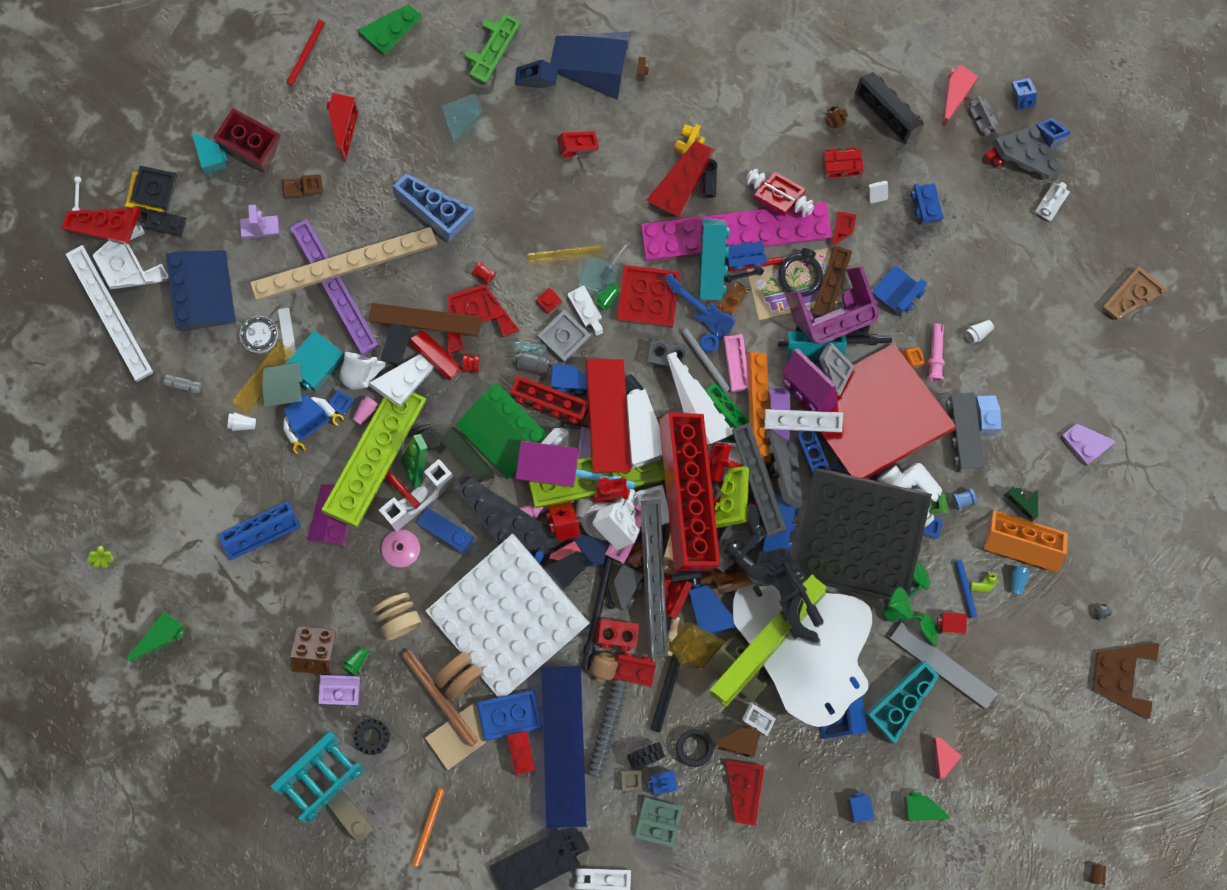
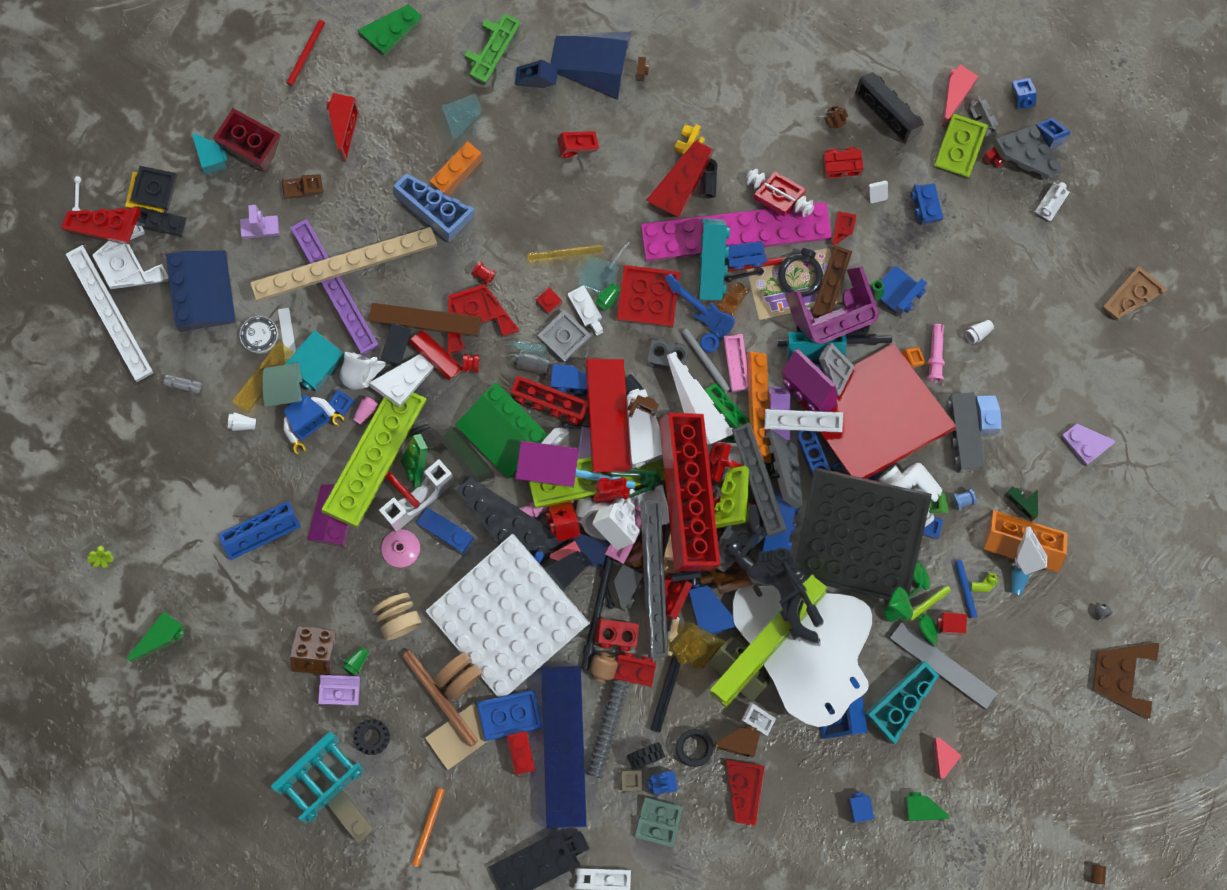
none -> orange brick [430,141,483,197]
none -> dark green plant [610,469,661,498]
none -> reddish brown bracket [627,395,659,418]
none -> green cone [869,280,885,301]
none -> lime bar [907,585,951,622]
none -> lime tile [934,113,988,178]
none -> white slope [1015,526,1048,575]

